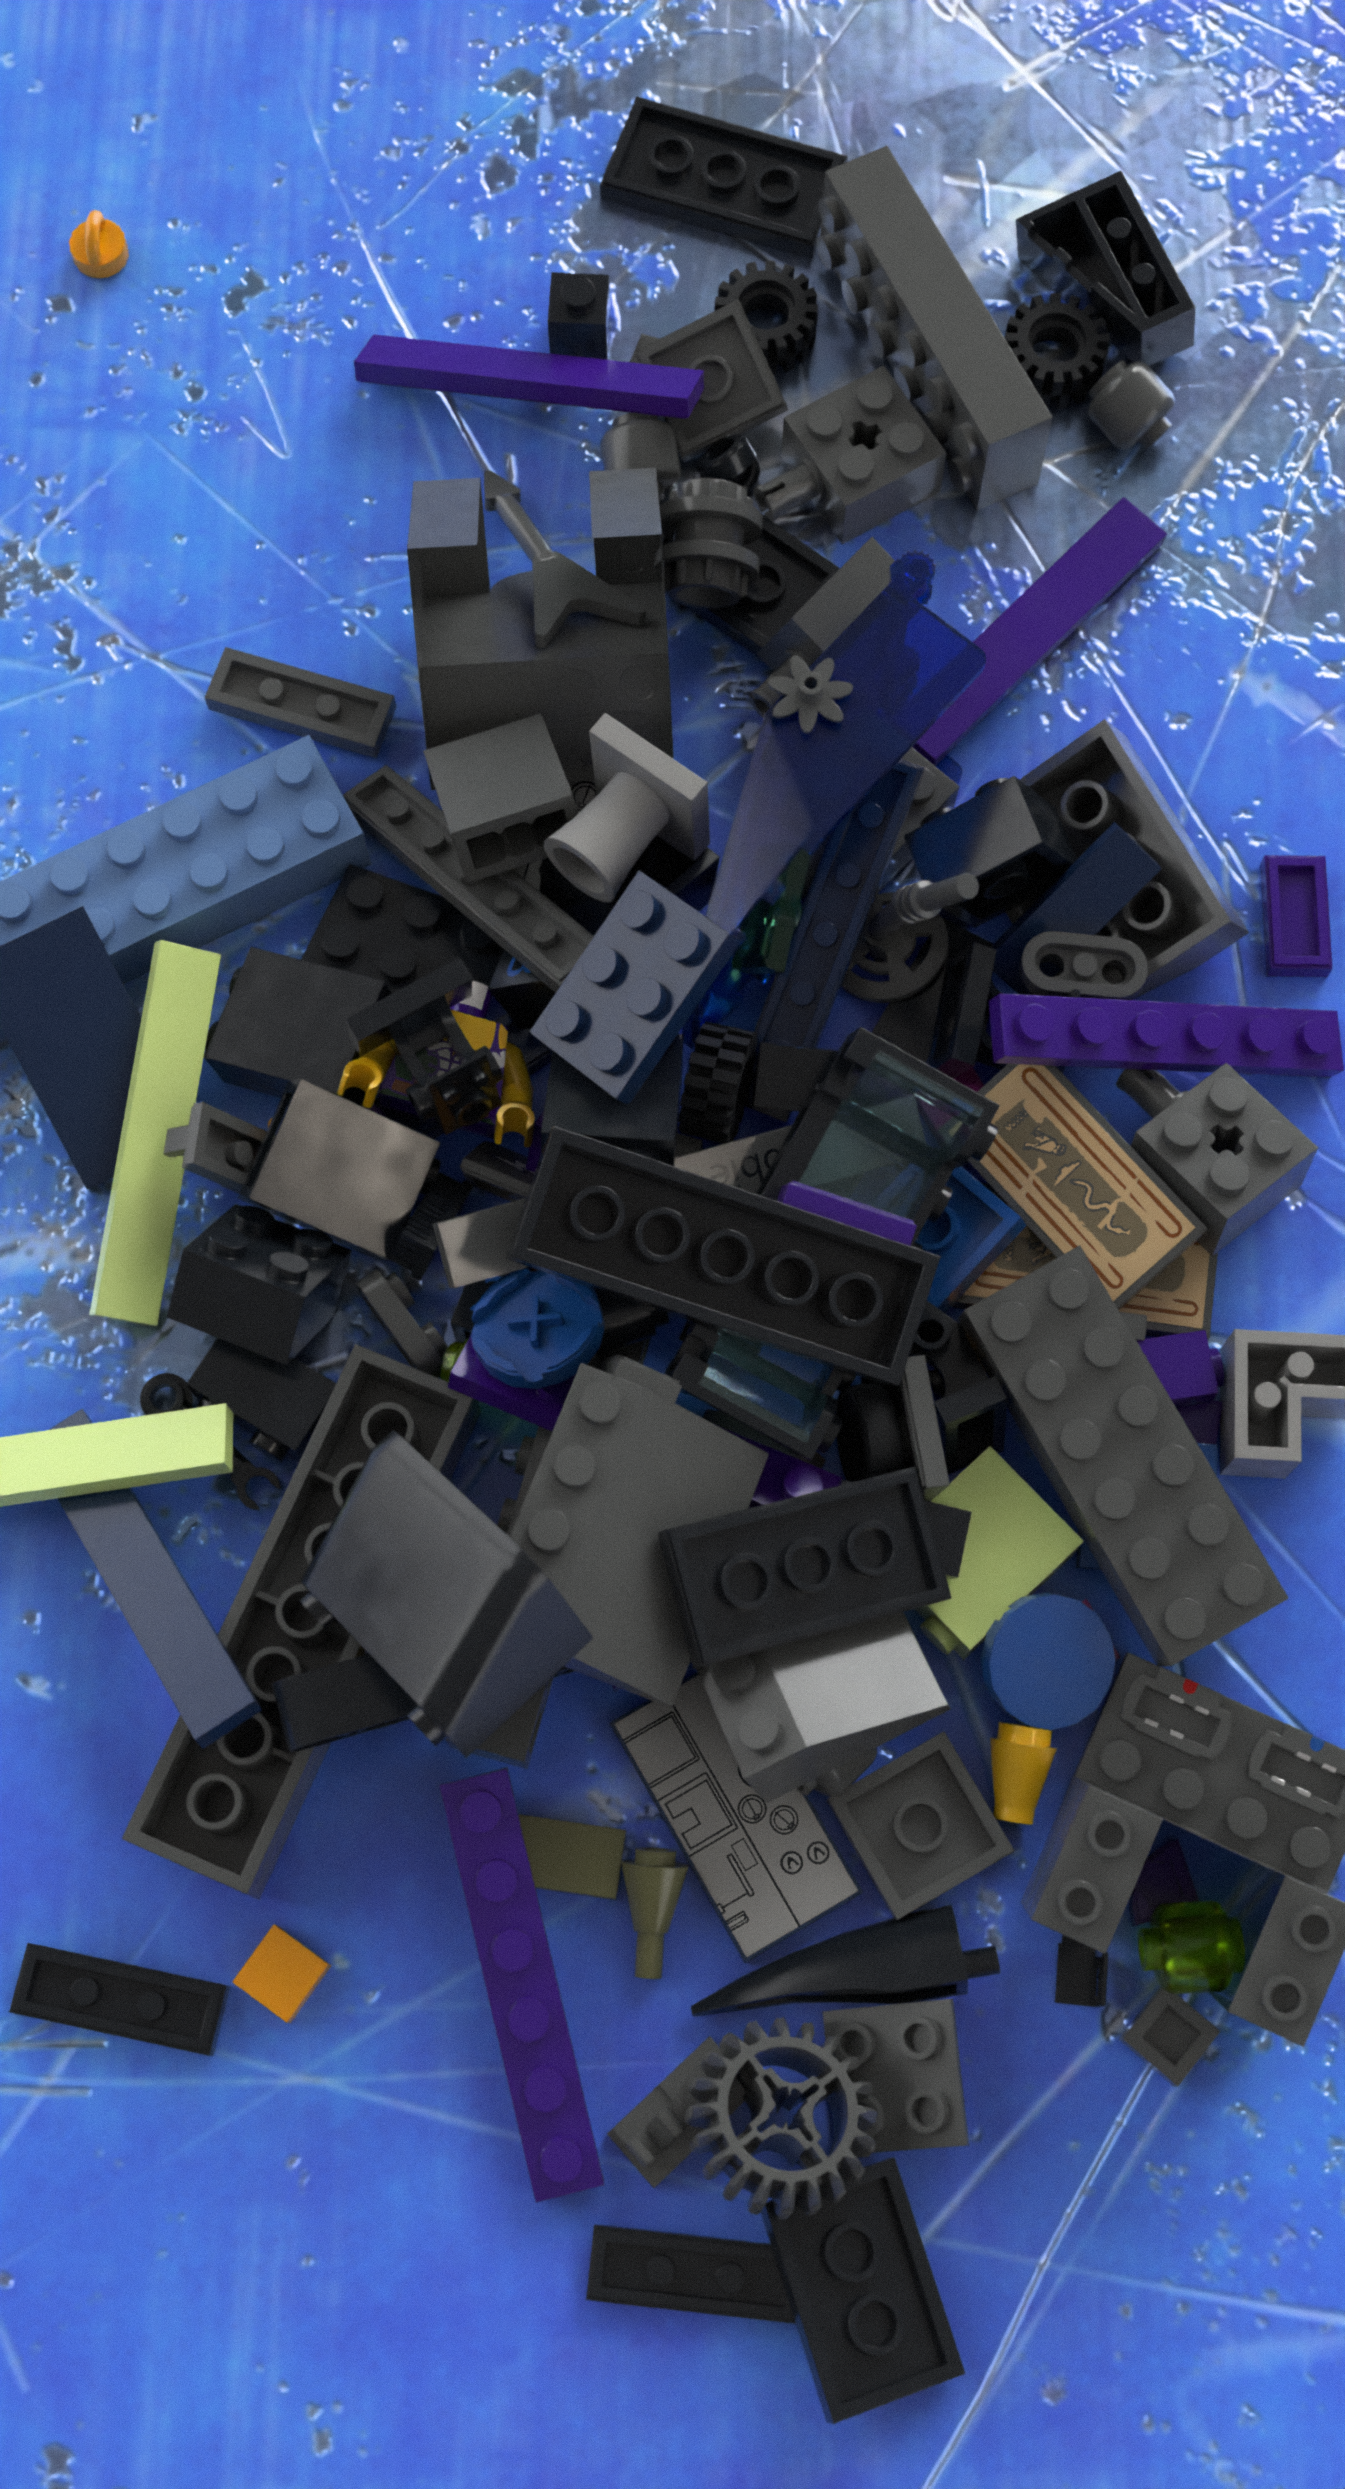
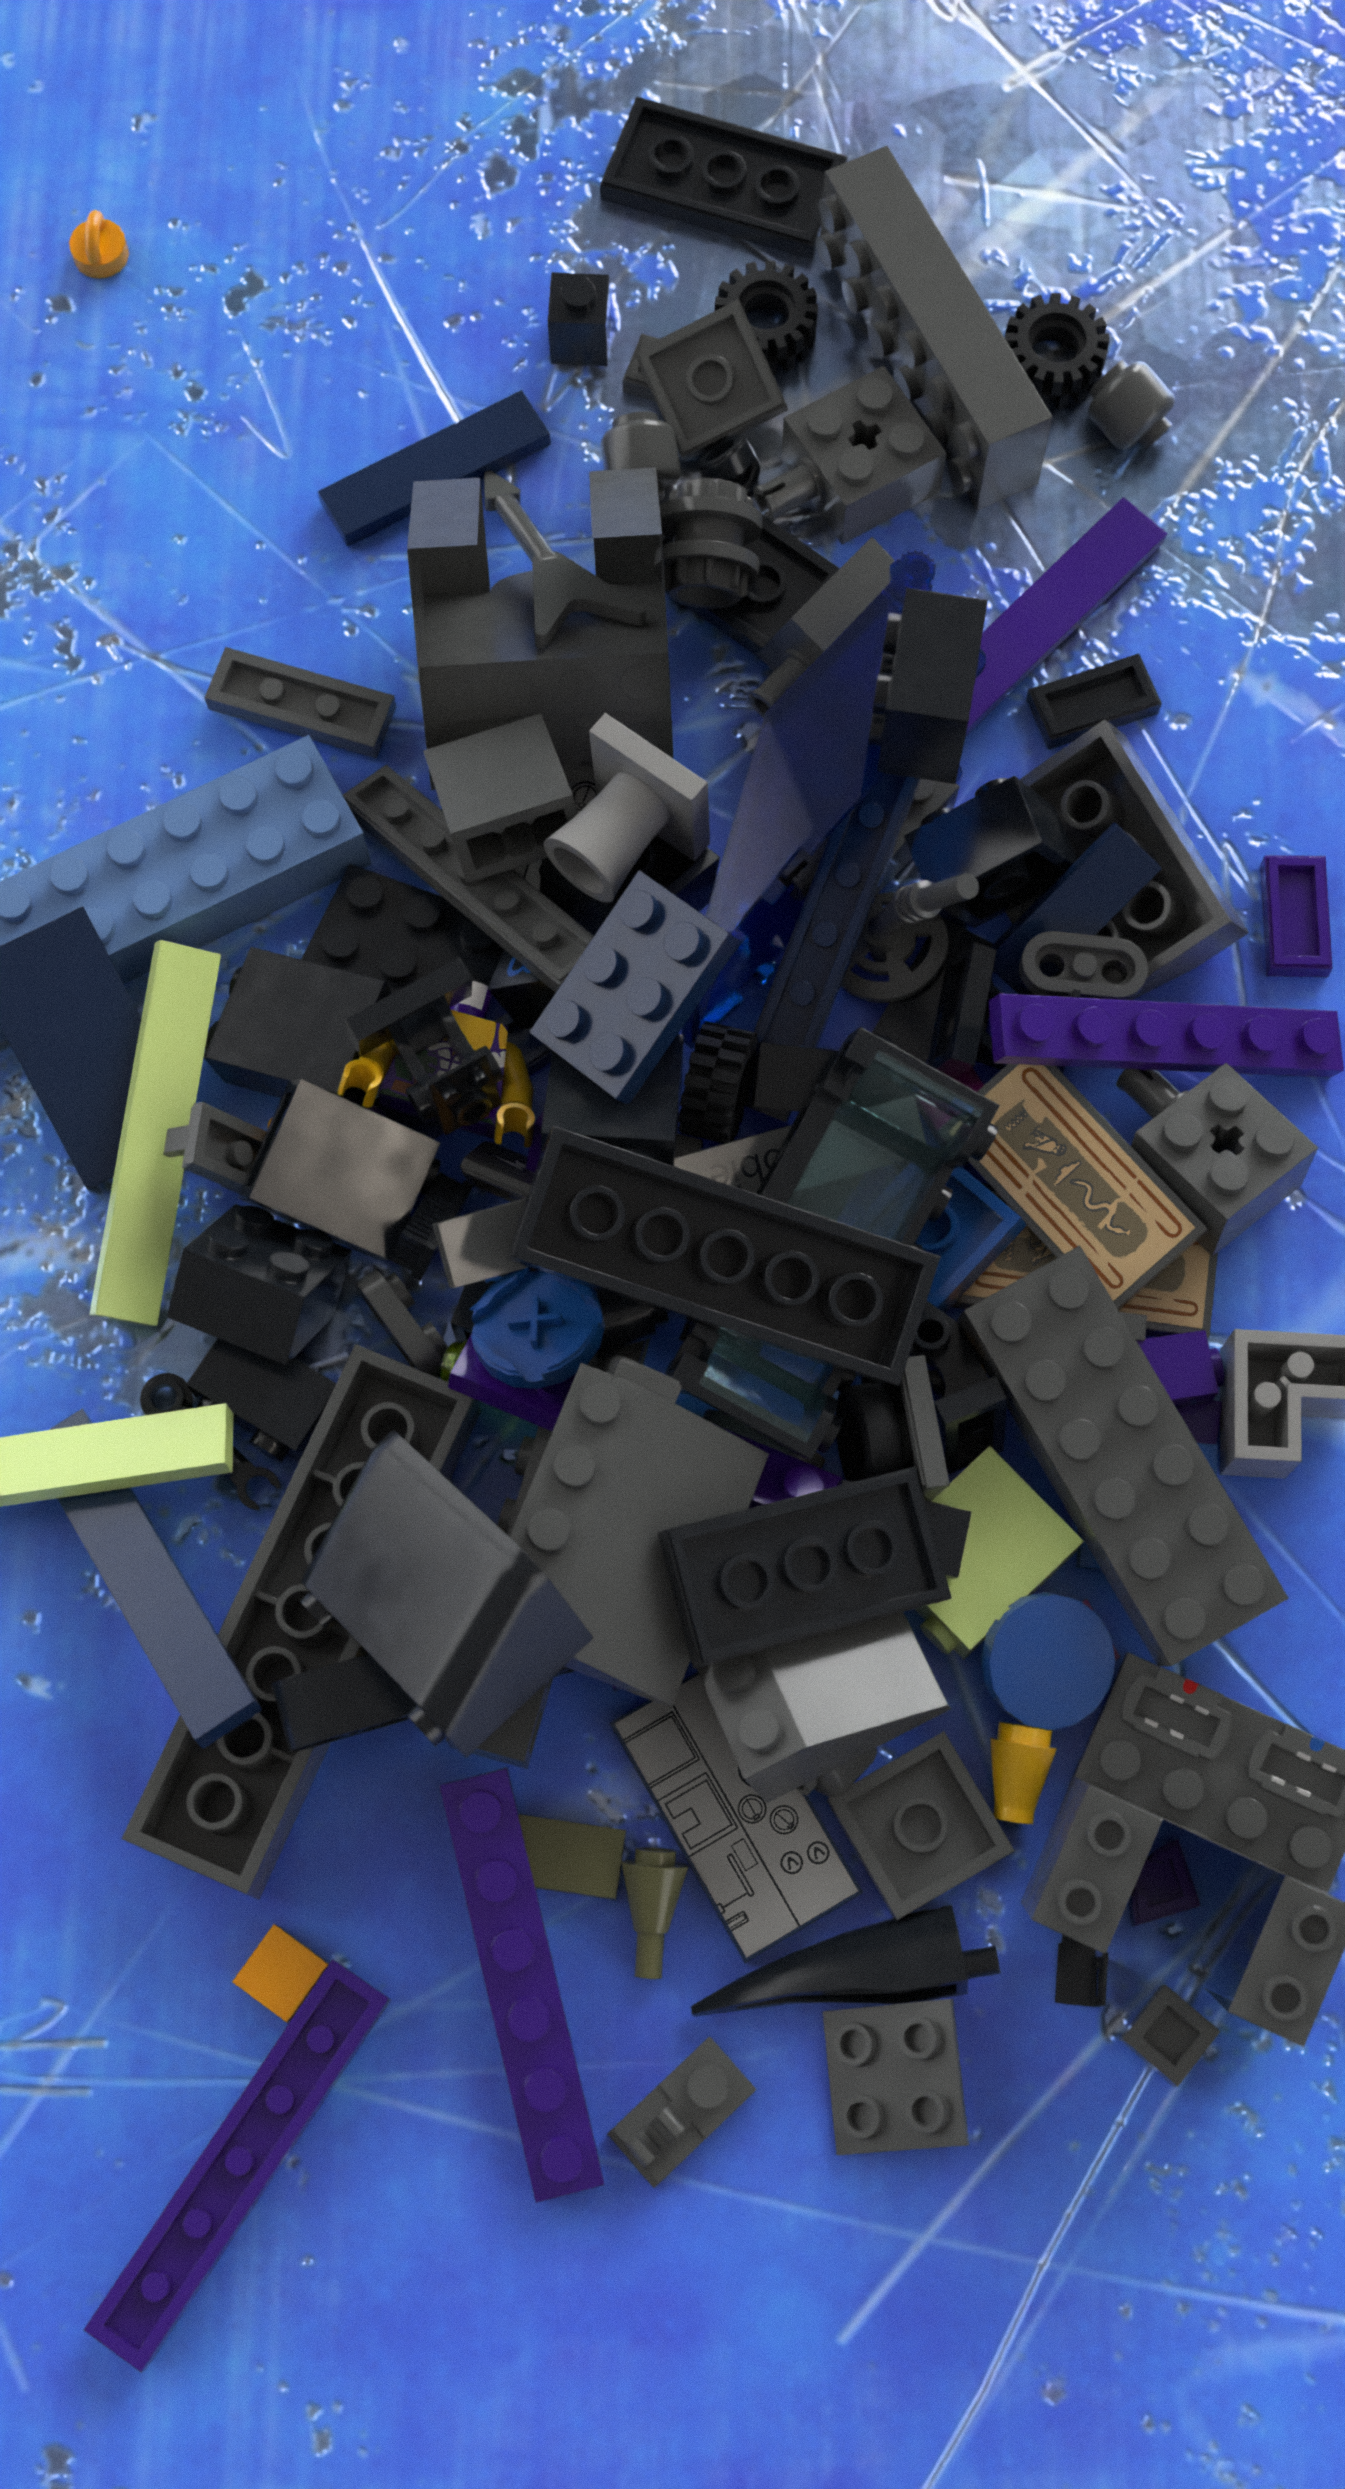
black tile [9,1943,230,2056] -> none
dark purple tile [354,334,704,419] -> none
black tile [586,2224,796,2324] -> none
dark grey gear [685,2017,878,2219] -> none
plate [732,844,812,974] -> none
black plate [761,2157,965,2424] -> none
dark grey plant [768,655,853,734] -> none
dark purple tile [777,1181,917,1246] -> none
black wedge [1016,170,1196,366] -> none
clear neon green head [1138,1901,1245,1994] -> none
none -> dark purple plate [84,1959,391,2372]
none -> dark blue tile [318,390,551,546]
none -> black brick [868,588,988,784]
none -> black tile [1026,654,1162,750]

